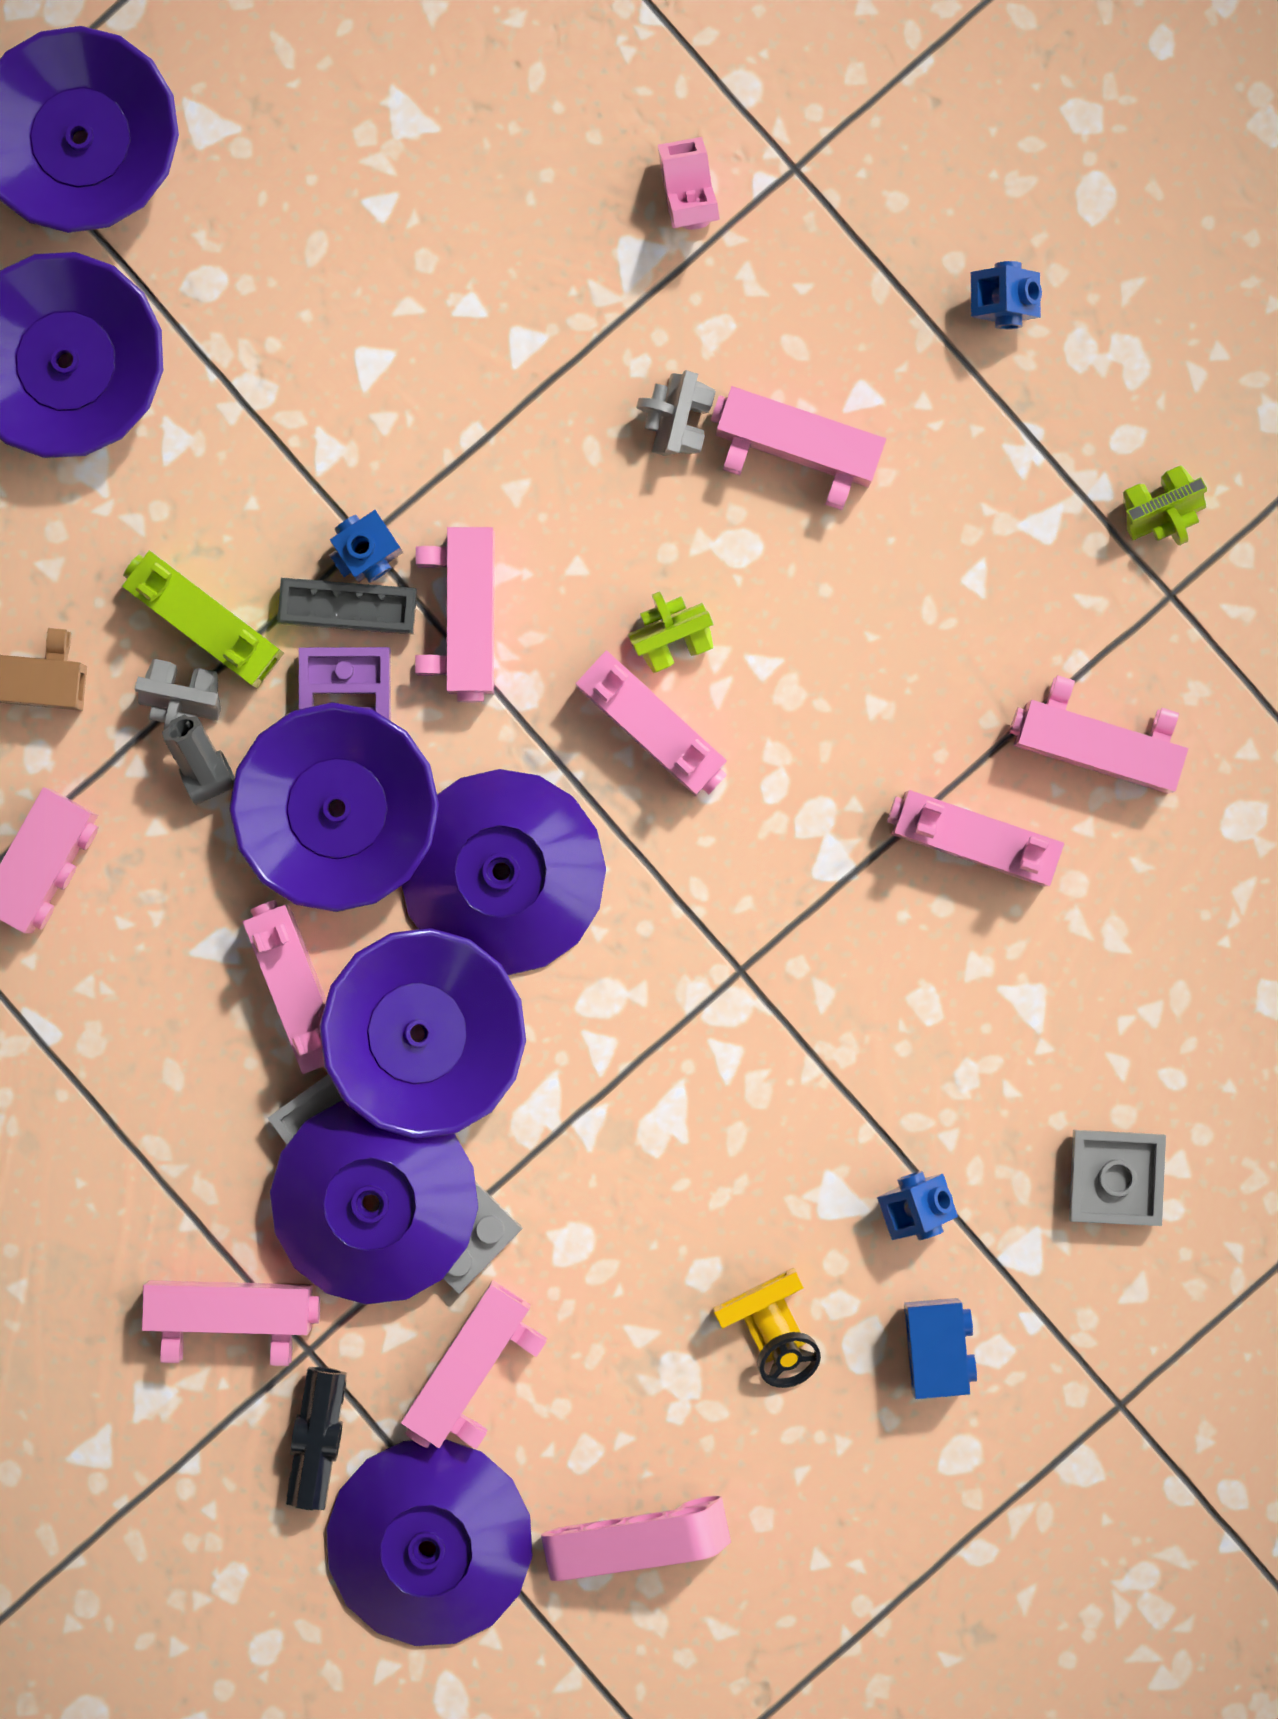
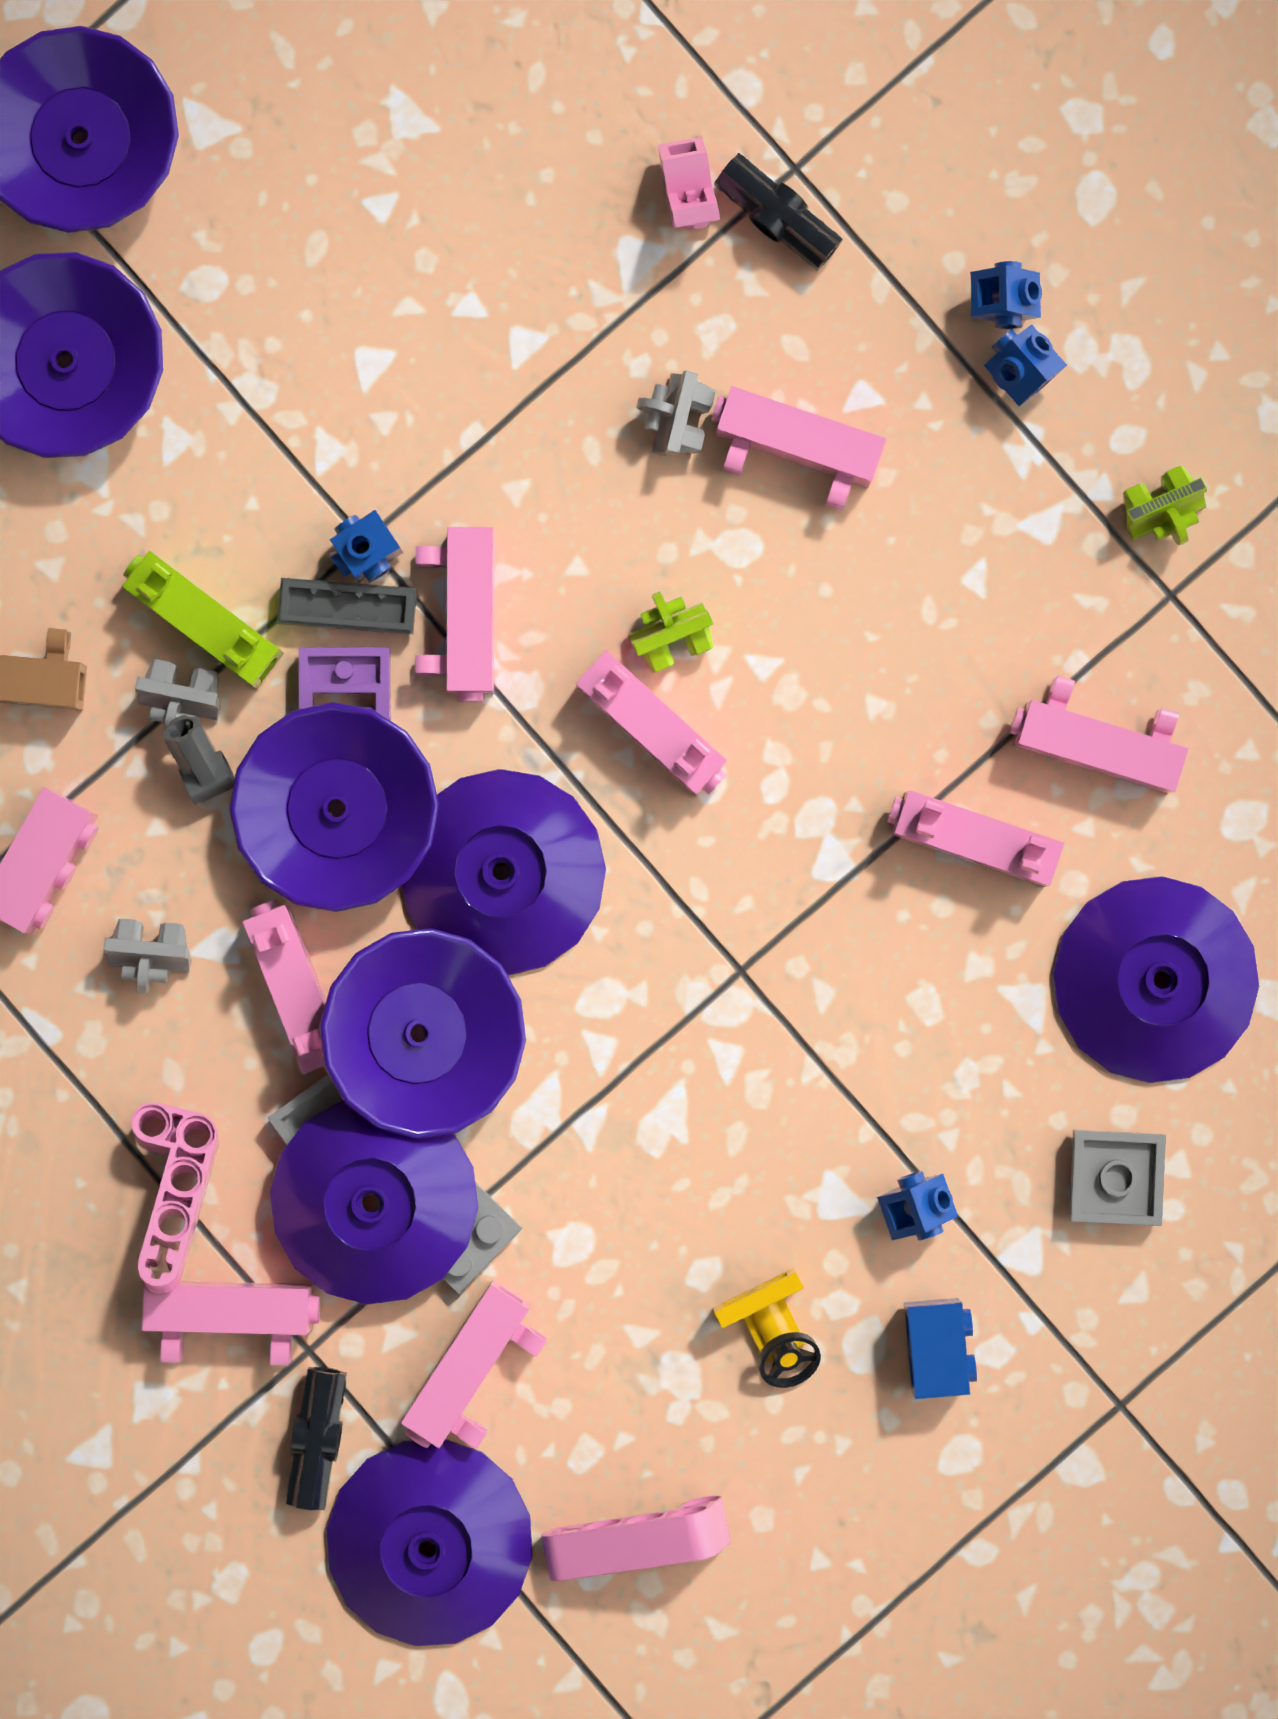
none -> light grey hips [103,918,191,995]
none -> bright pink beam [131,1102,219,1294]
none -> black piece [714,153,843,271]
none -> blue brick [984,325,1067,406]
none -> dark purple dish [1052,876,1260,1083]

